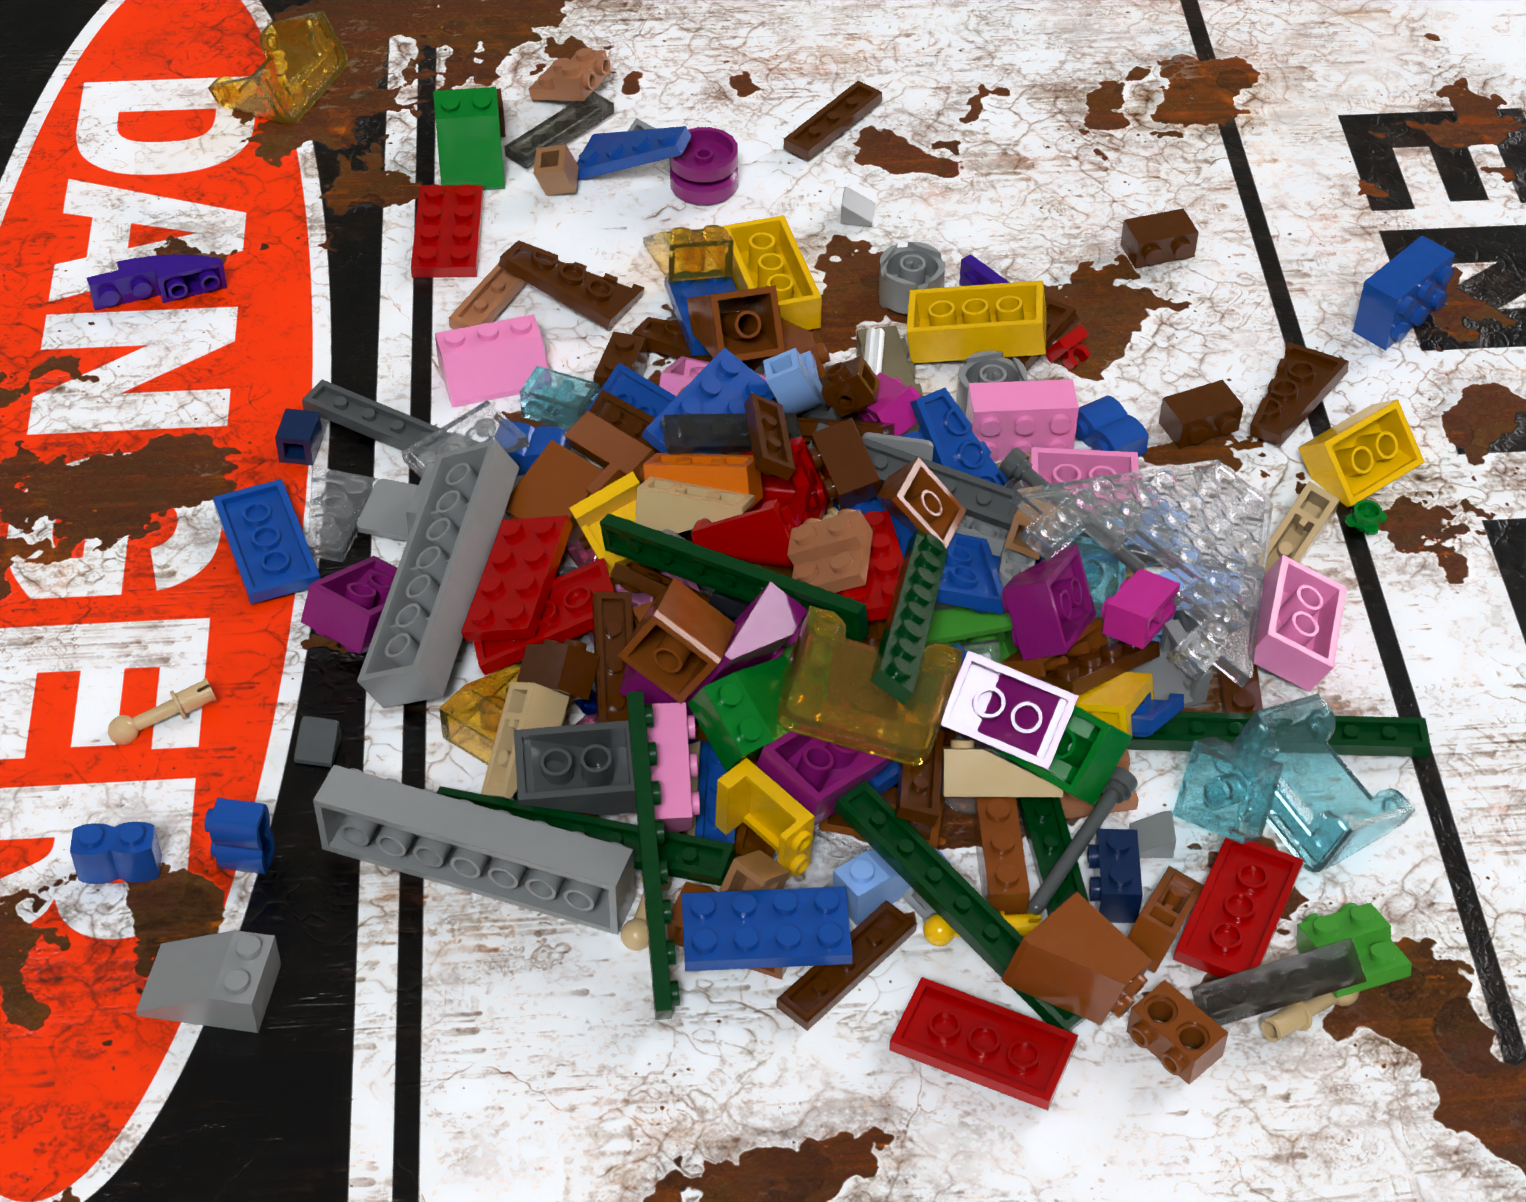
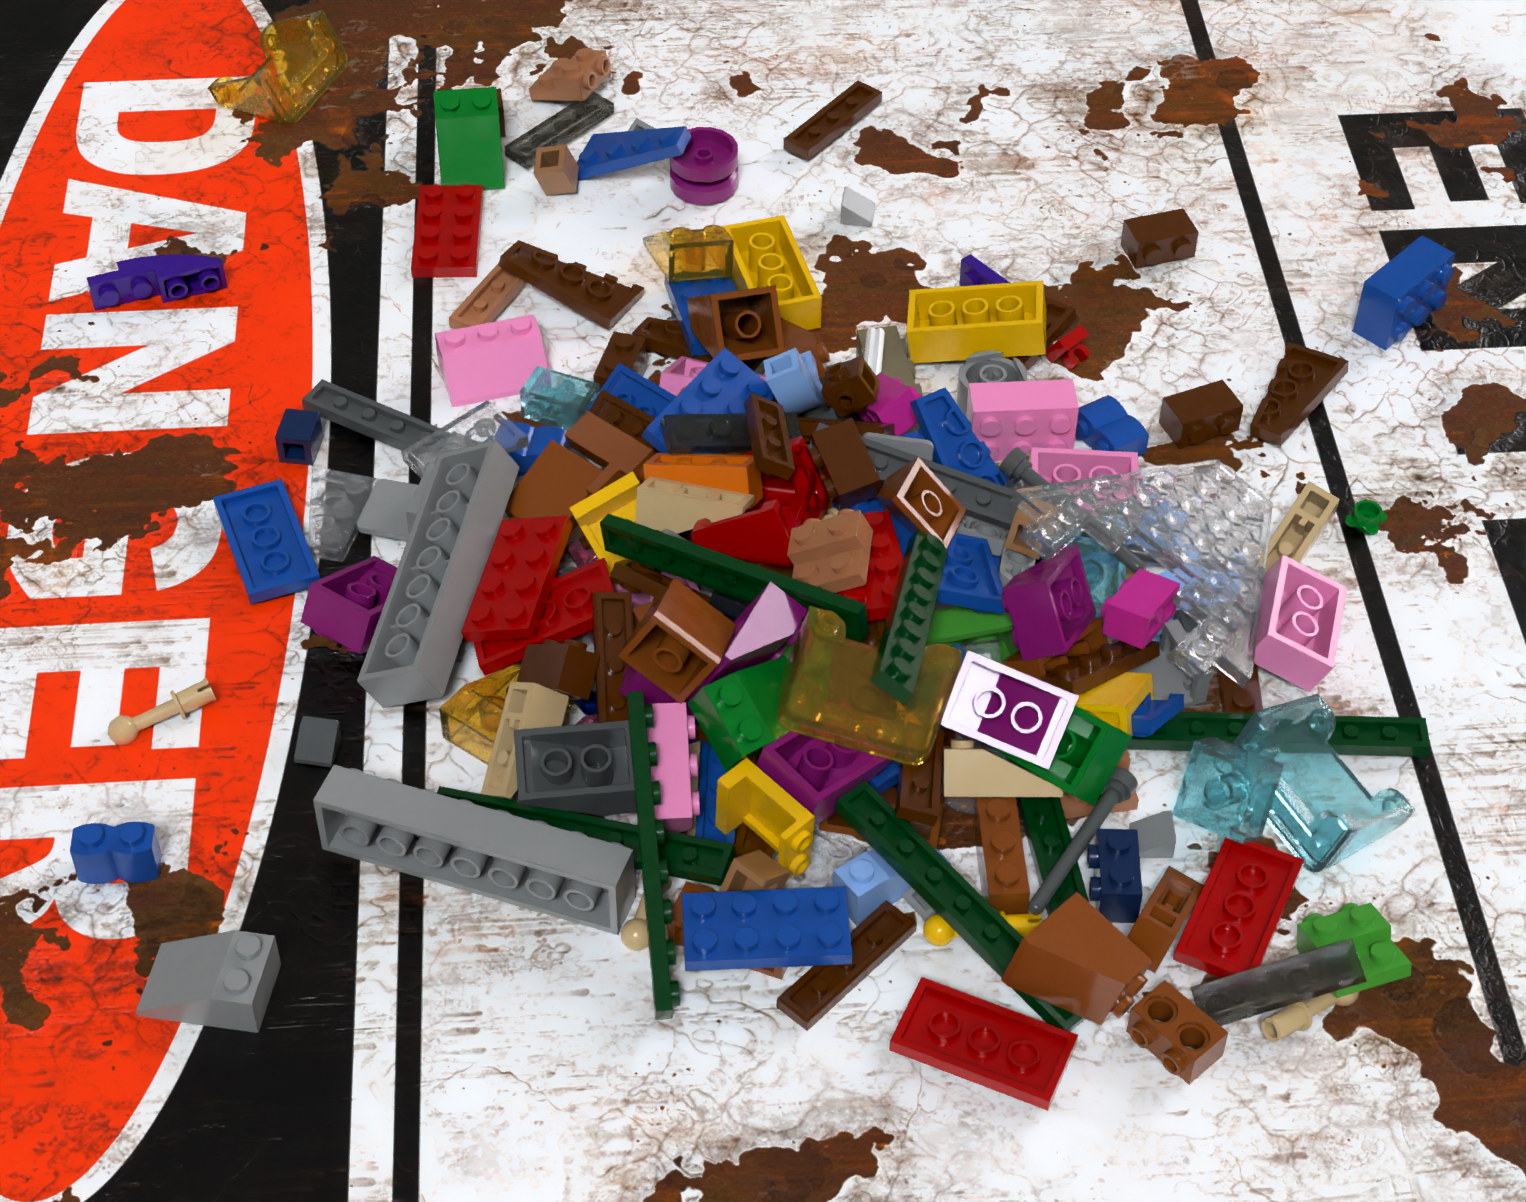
blue brick [204,798,275,875] -> none
light grey brick [878,242,946,315] -> none
yellow slope [1298,399,1425,507] -> none

